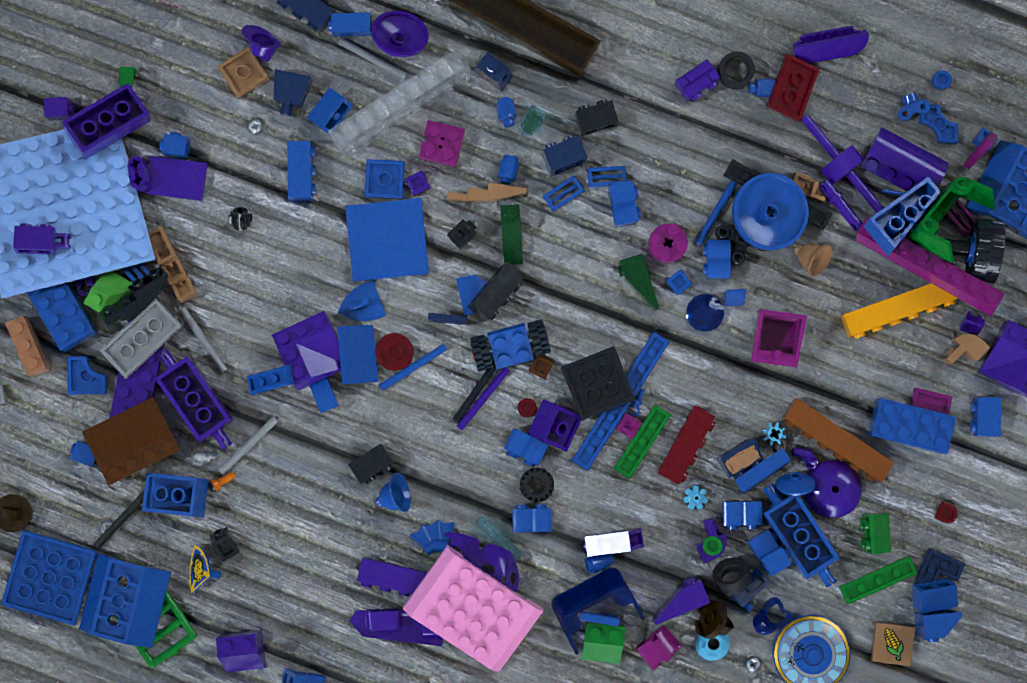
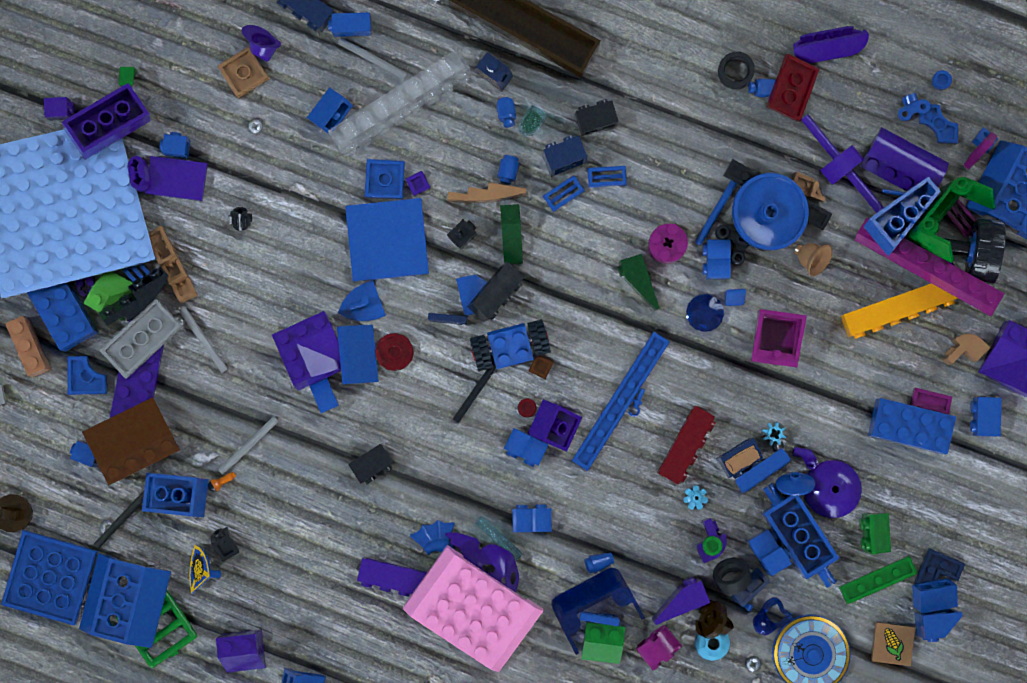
dark purple brick [13,223,71,255] -> none
dark purple brick [155,349,234,451] -> none
blue tile [247,365,294,395] -> none
dark blue torso [274,69,313,117] -> none
blue brick [287,141,316,201] -> none
dark purple panel [349,608,443,646] -> none
dark purple dish [371,11,429,57] -> none
blue hat [376,473,411,512] -> none
blue bar [379,344,447,391] -> none
magenta piece [419,120,465,168] -> none
dark purple bar [457,367,510,431] -> none
black tyre [520,467,554,502] -> none
black plate [561,346,636,421] -> none
slope [584,528,644,556] -> none
blue brick [608,181,641,228] -> none
green tile [613,404,671,479] -> none
magenta tile [616,413,642,439] -> none
blue tile [666,269,692,296] -> none
dark purple brick [675,59,720,102] -> none
blue brick [722,501,762,529] -> none
dark orange brick [782,399,894,483] -> none
dark purple pin [819,179,863,231] -> none
dark red tile [934,501,958,524] -> none
dark purple tile [959,311,985,336] -> none

